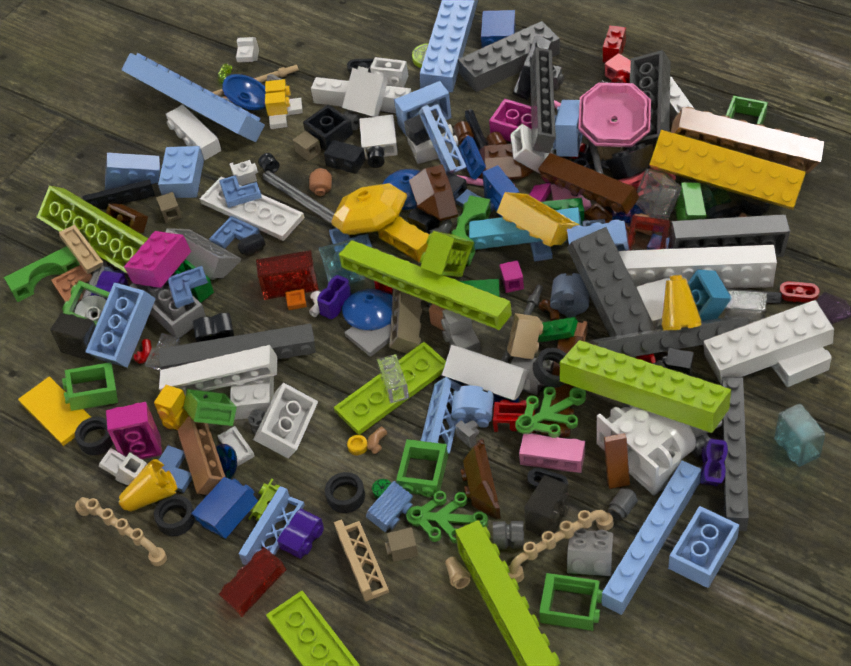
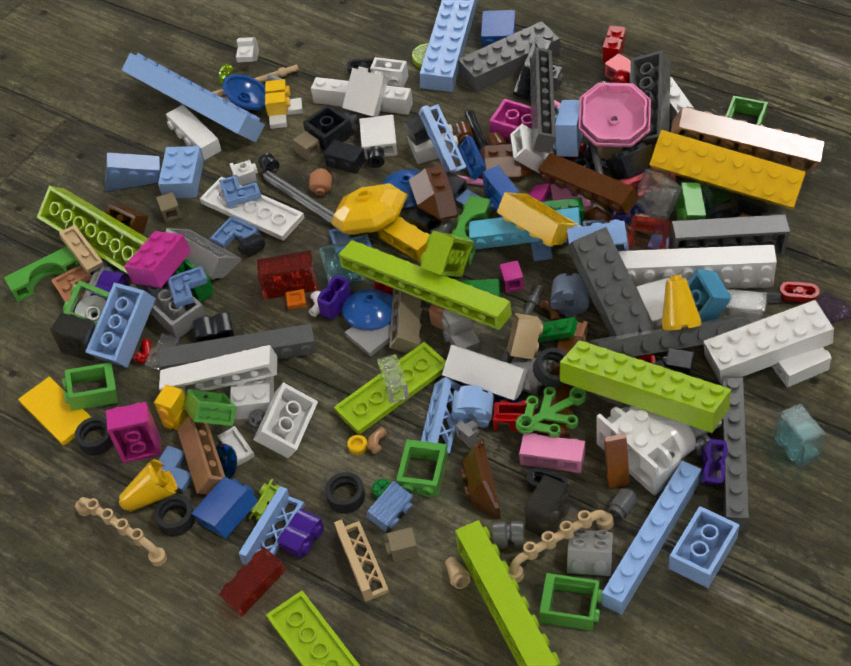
black plate [82,179,155,210] -> none
white brick [99,448,147,485] -> none
light blue brick [394,81,452,136] -> none
bright green plant [406,491,488,543] -> none

